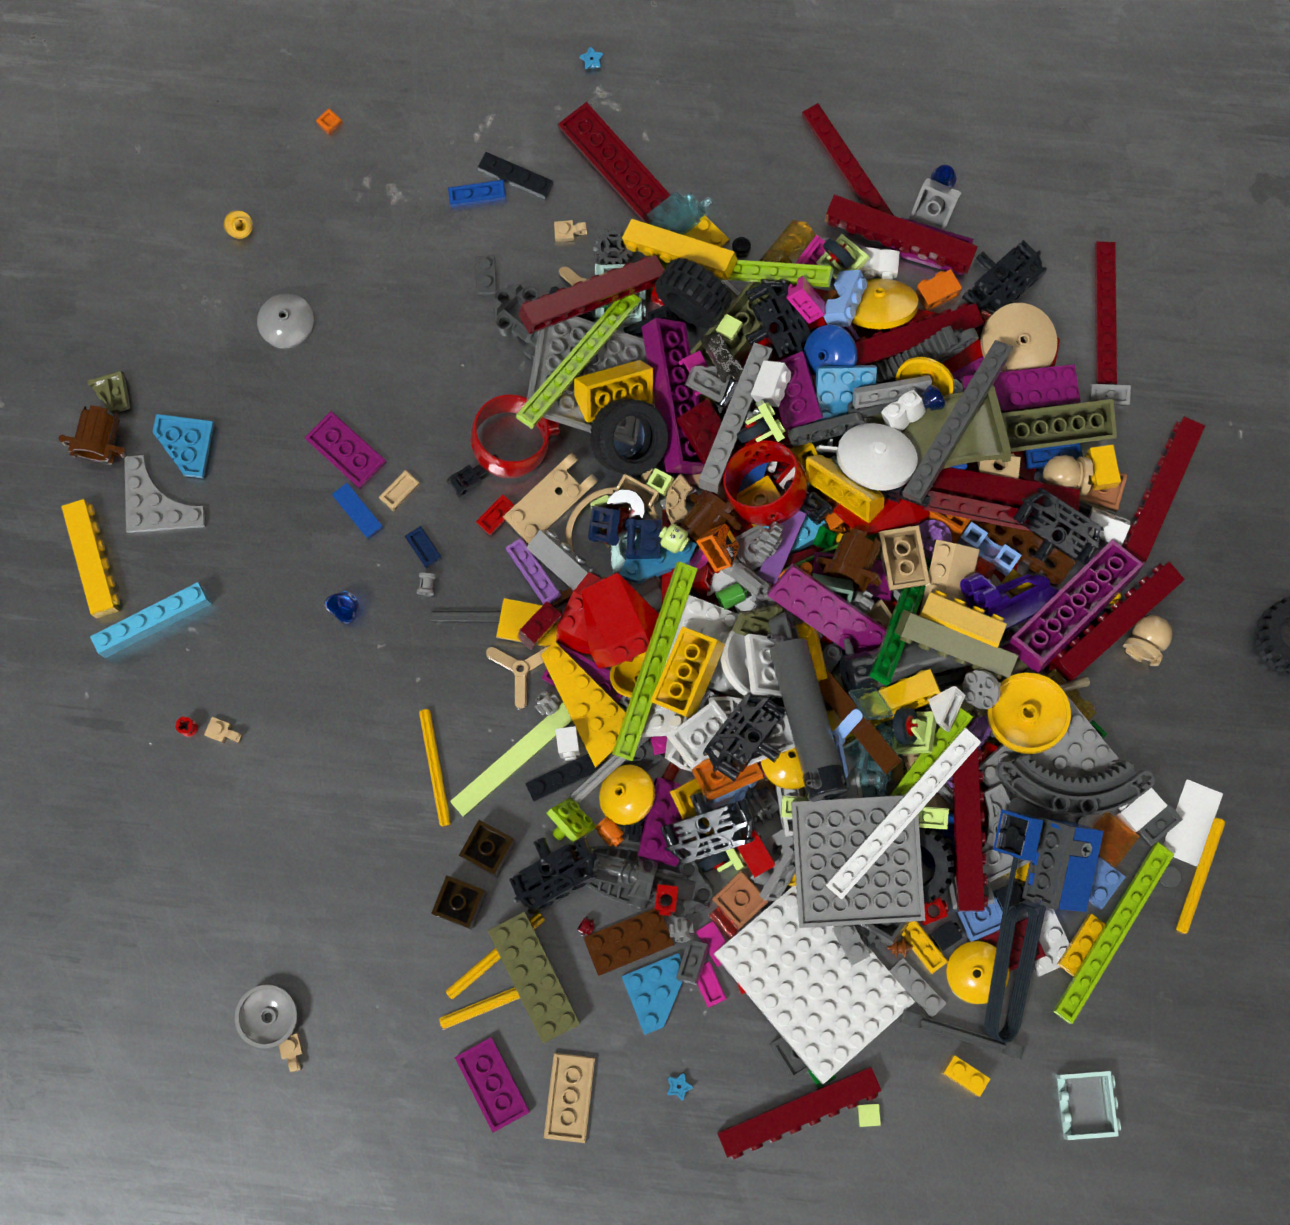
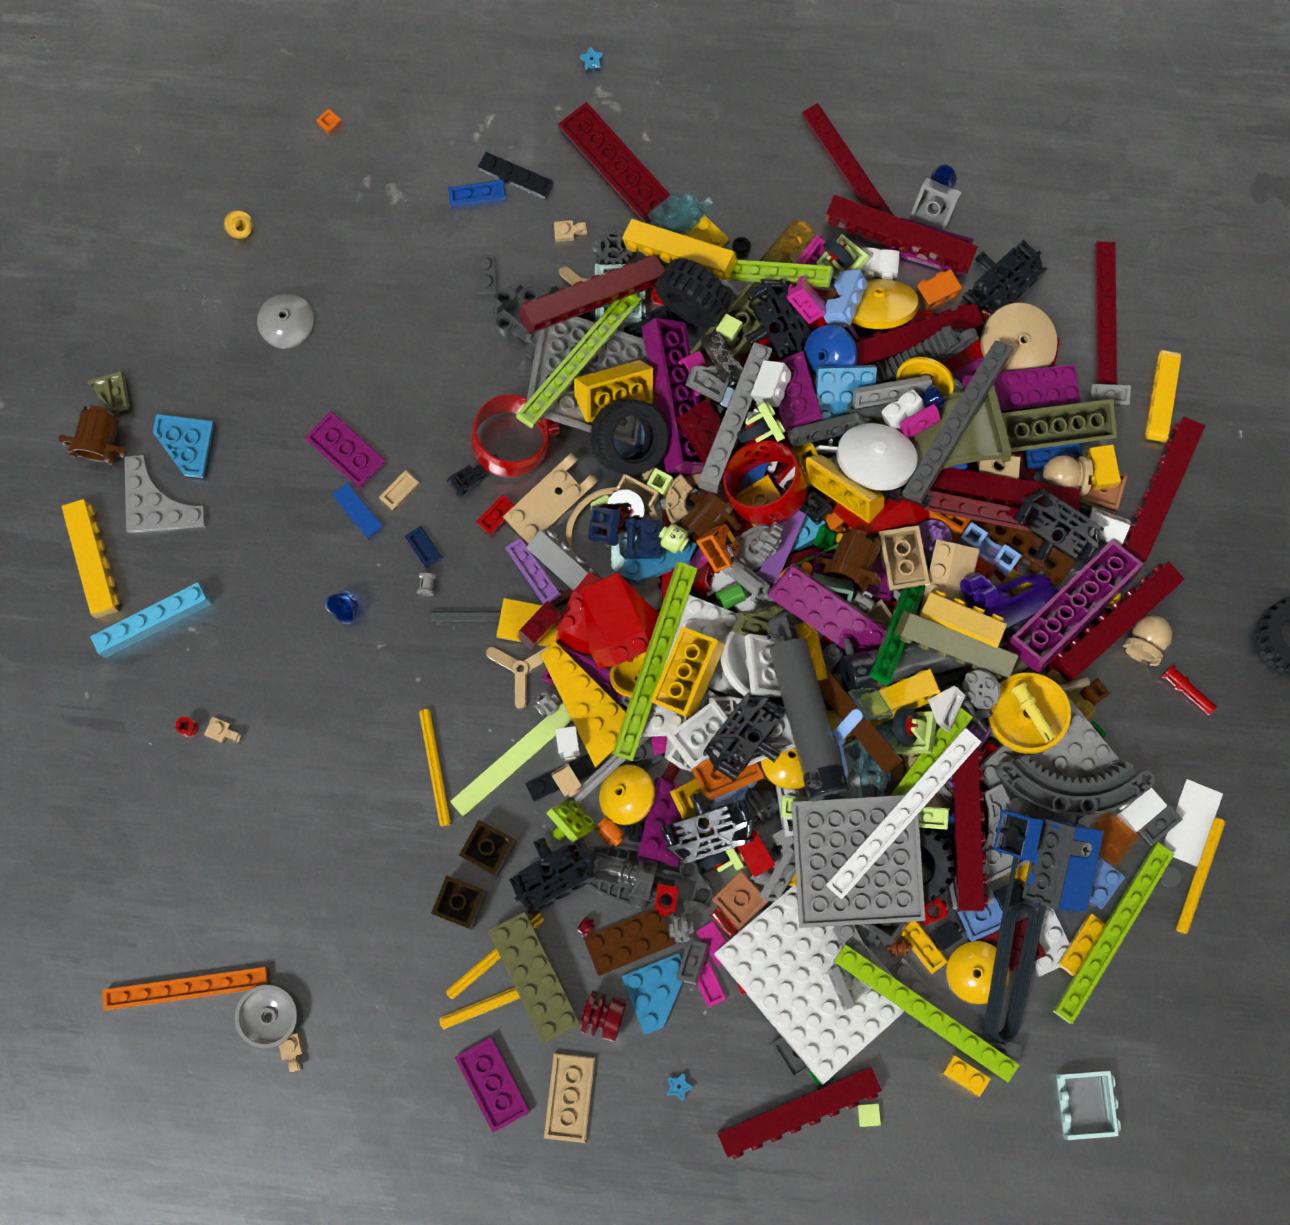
none -> orange plate [102,967,269,1011]
none -> tan brick [551,763,582,797]
none -> dark red wheel [581,990,627,1043]
none -> tile [721,386,735,408]
none -> light grey plate [827,967,856,1011]
none -> lime plate [833,944,1020,1083]
none -> dark pink plate [899,404,941,439]
none -> dark grey piece [961,699,993,733]
none -> light yellow pin [1010,682,1057,743]
none -> reddish brown slope [1079,678,1110,707]
none -> yellow beam [1145,350,1181,443]
none -> red pin [1161,664,1217,716]

